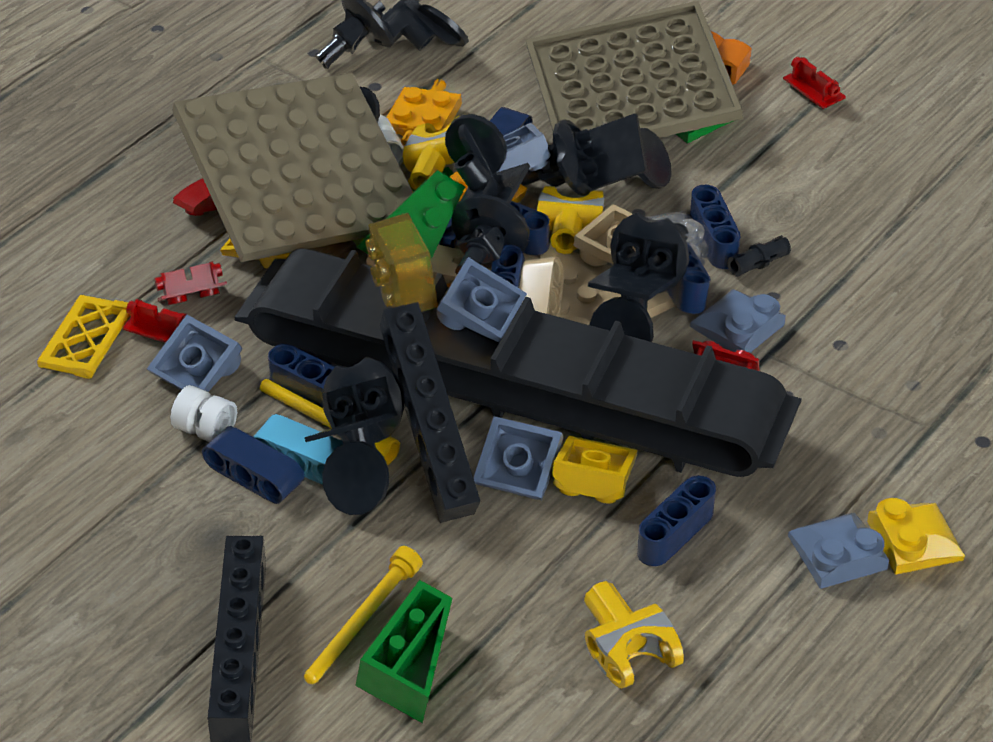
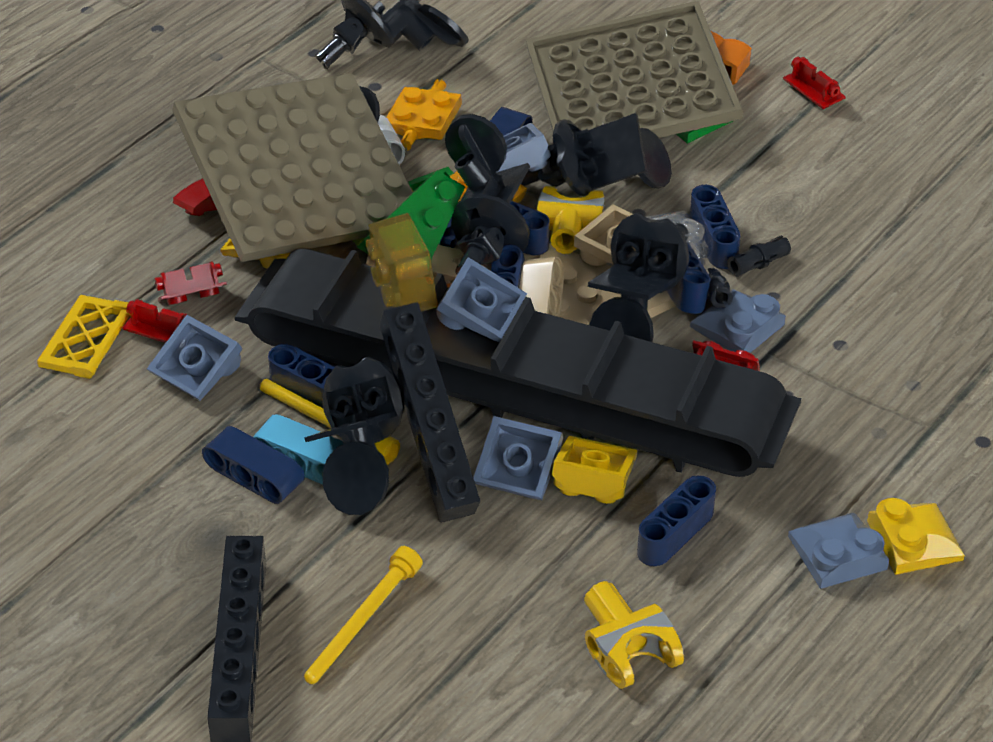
white wheel [170,385,237,442] -> none
green wedge [355,580,453,724] -> none
yellow connector [403,114,466,190] -> none
none -> black pin [707,268,733,308]

